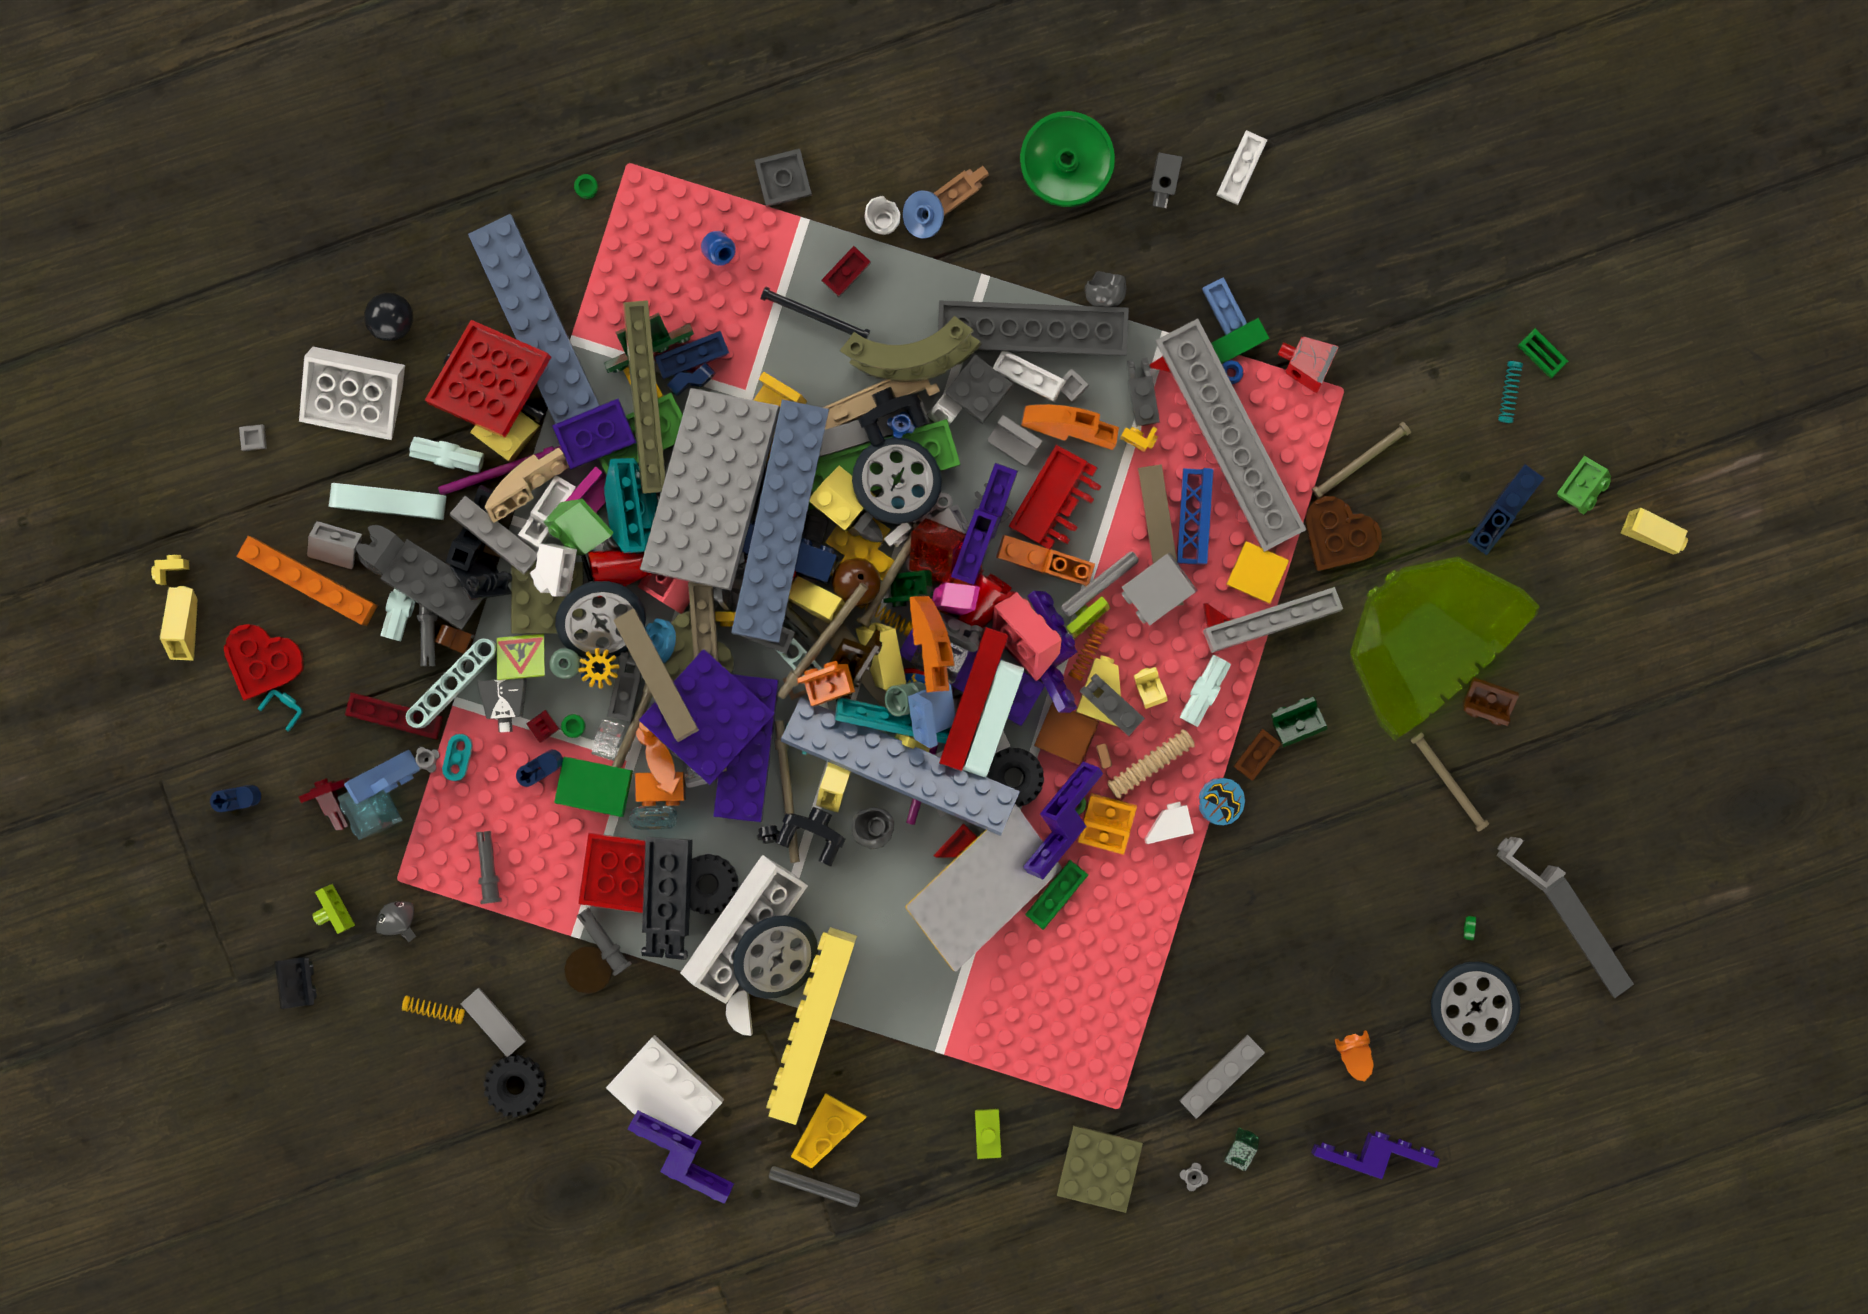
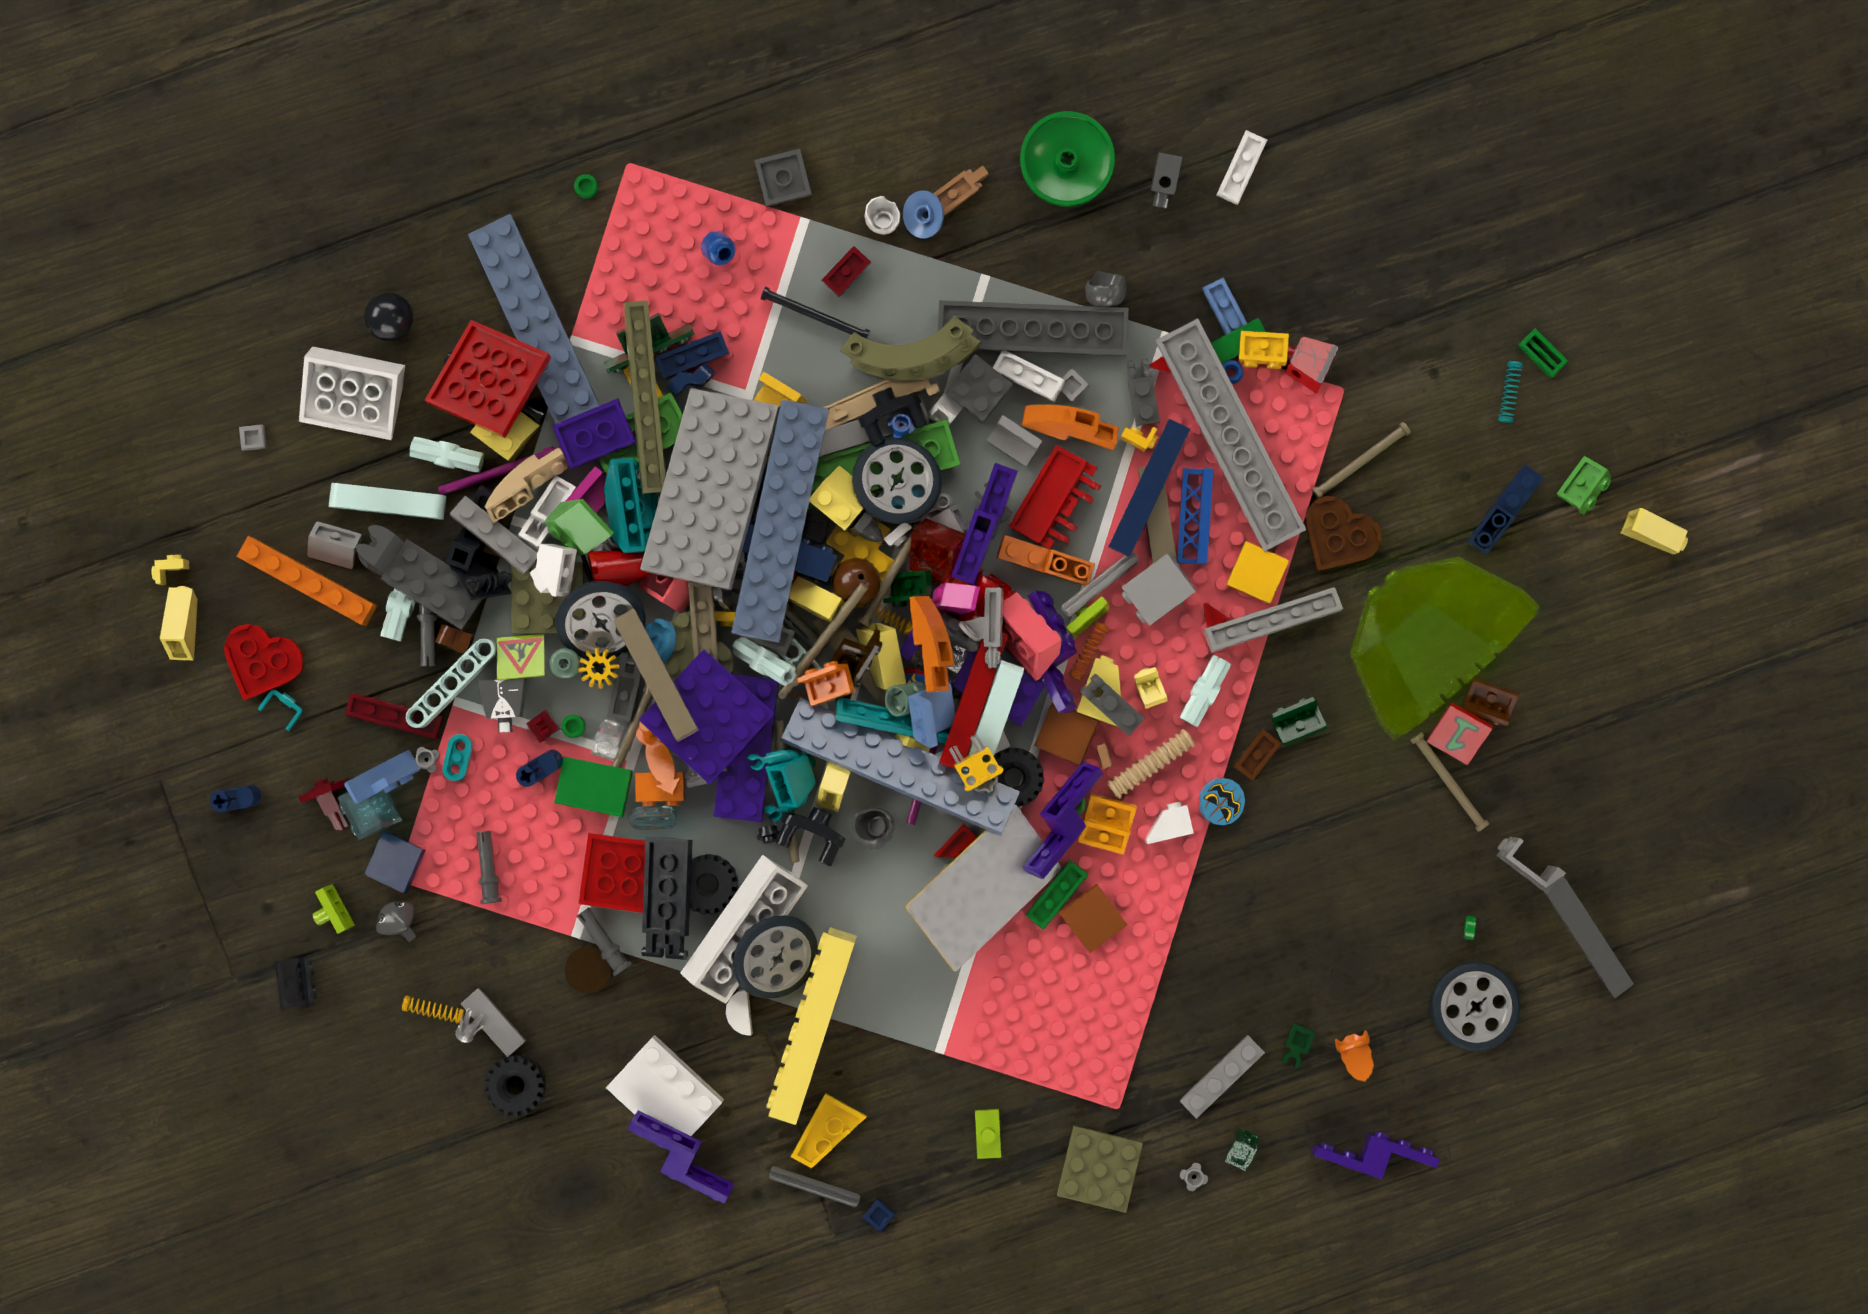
none -> dark blue tile [364,831,426,894]
none -> flat silver piece [455,1008,484,1043]
none -> light aqua piece [732,637,796,686]
none -> teal torso [747,750,816,822]
none -> dark blue tile [862,1198,896,1233]
none -> yellow piece [949,734,1003,793]
none -> light grey piece [959,588,1004,668]
none -> dark orange slope [1059,884,1127,953]
none -> dark blue tile [1108,419,1190,558]
none -> yellow bracket [1239,331,1289,369]
none -> dark green plate [1282,1023,1316,1068]
none -> tile [1426,702,1493,765]

